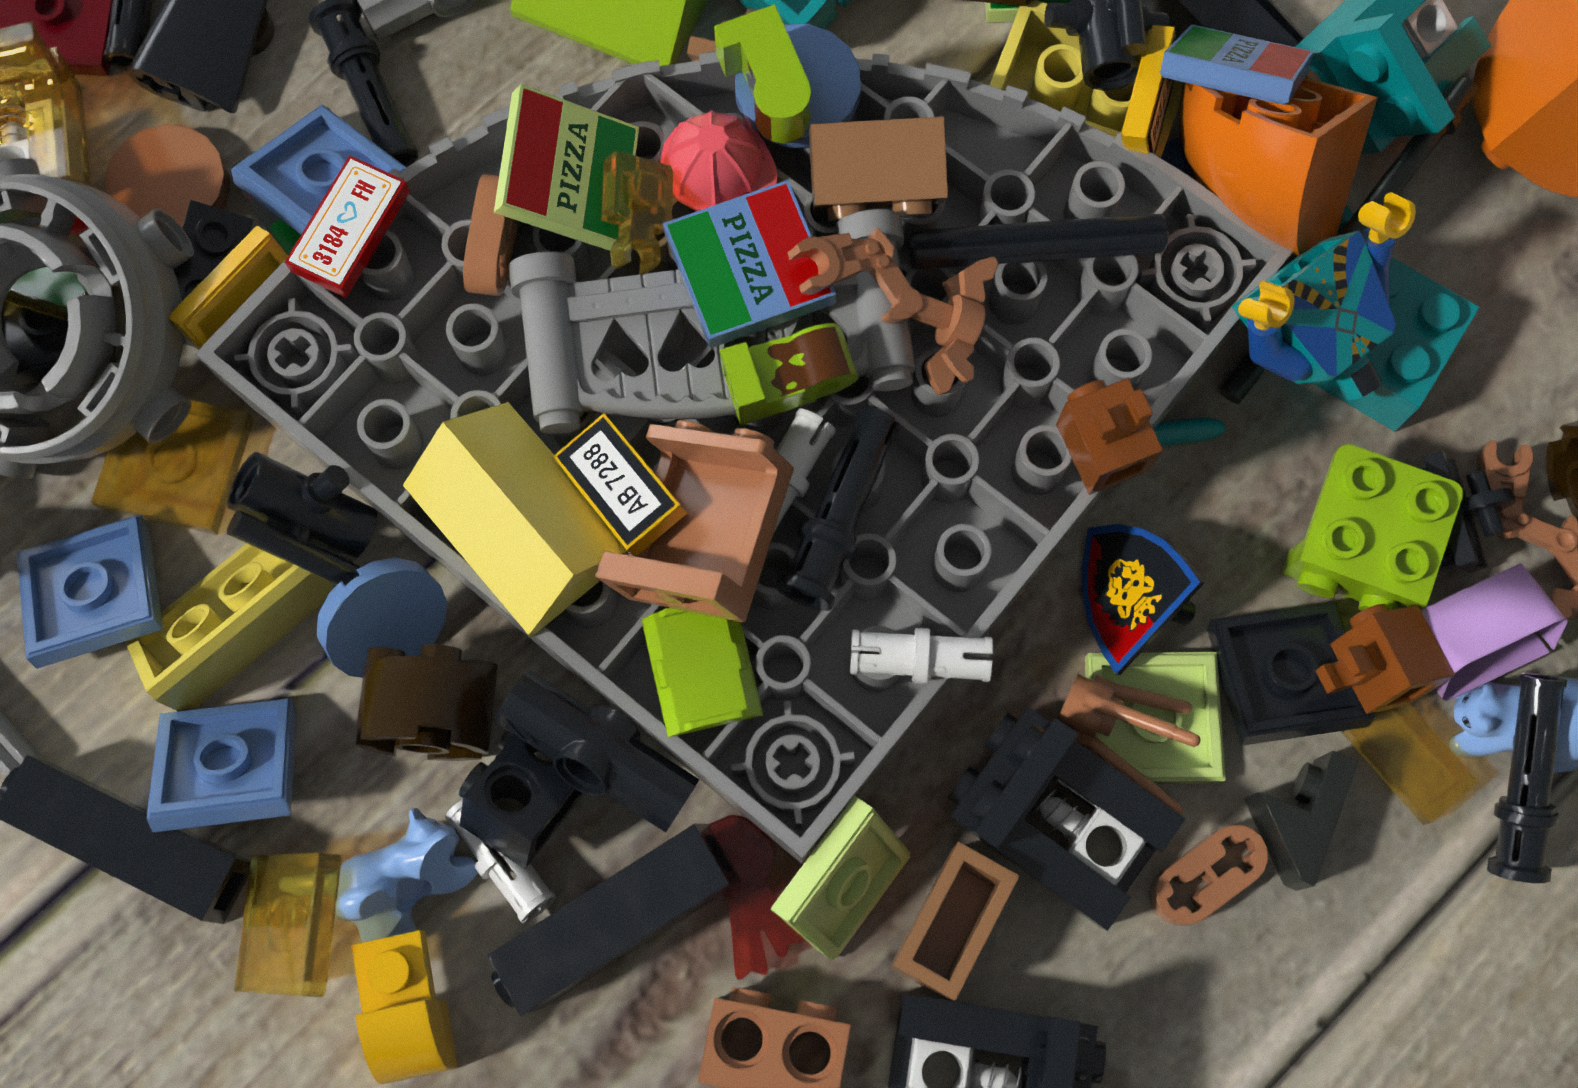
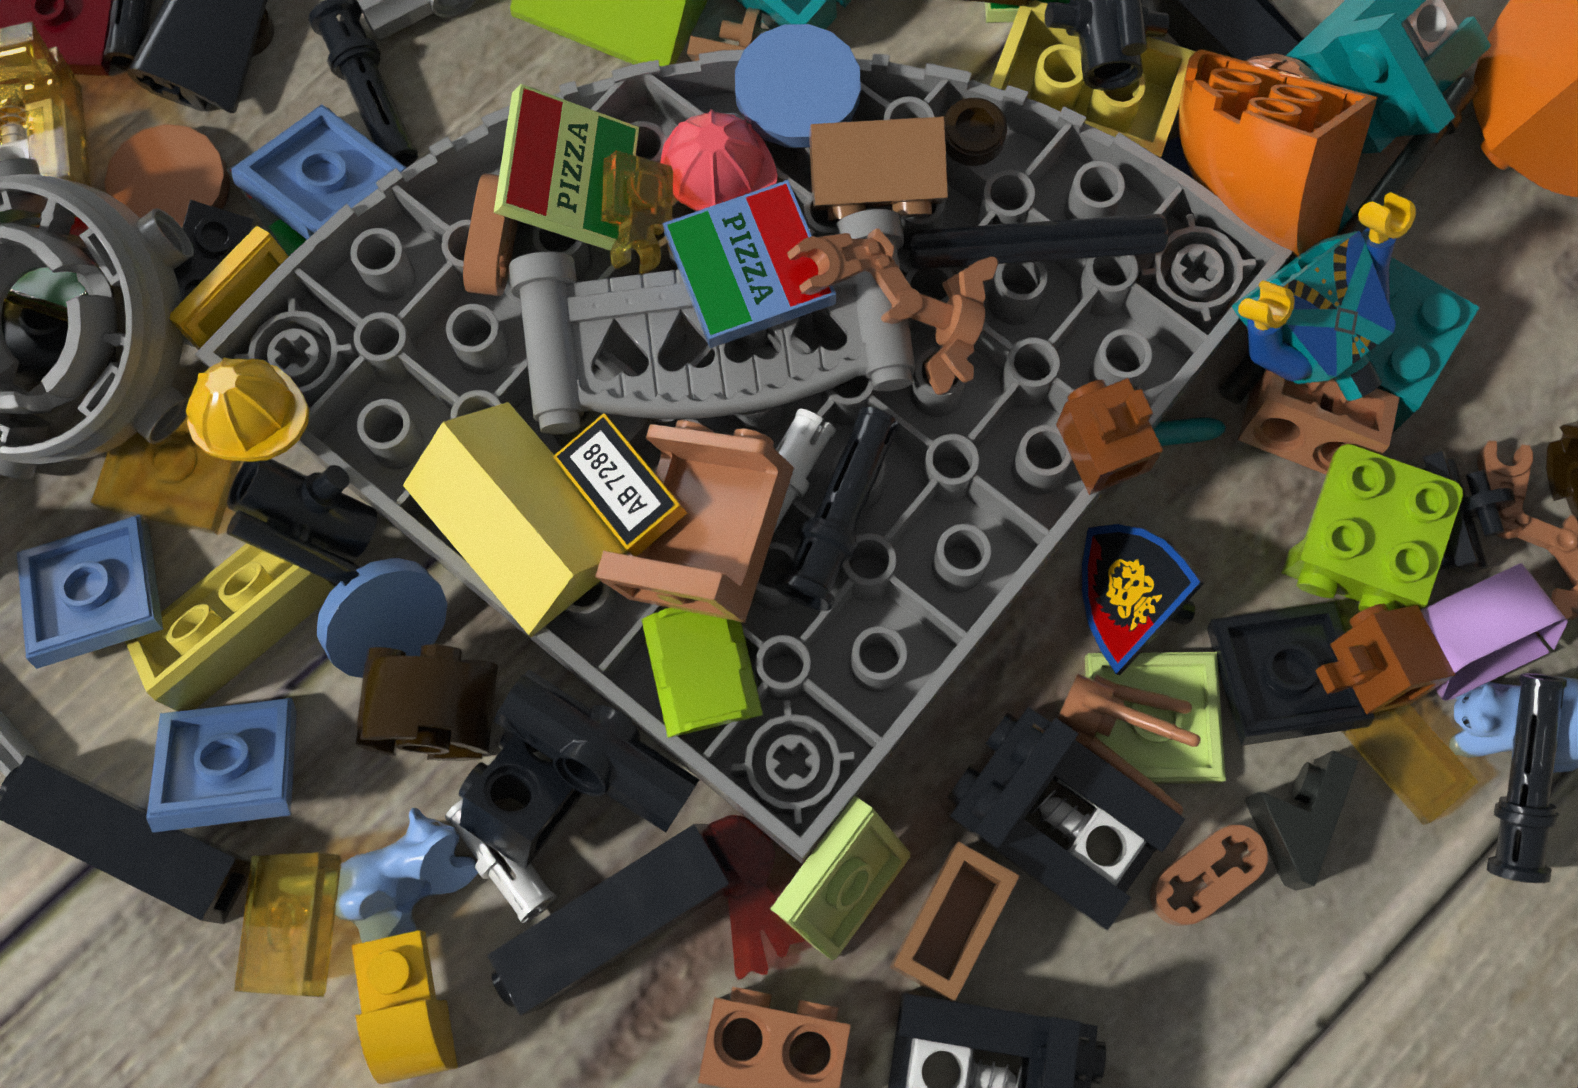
tile [284,155,410,298] -> none
lime leg [714,4,811,144] -> none
lime leg [719,323,859,425] -> none
white pin [850,628,993,683] -> none
yellow tile [1121,25,1176,154] -> none
medium blue tile [1160,24,1314,105] -> none
none -> yellow piece [186,357,310,462]
none -> dark brown tile [944,97,1007,166]
none -> nougat brick [1238,370,1400,475]

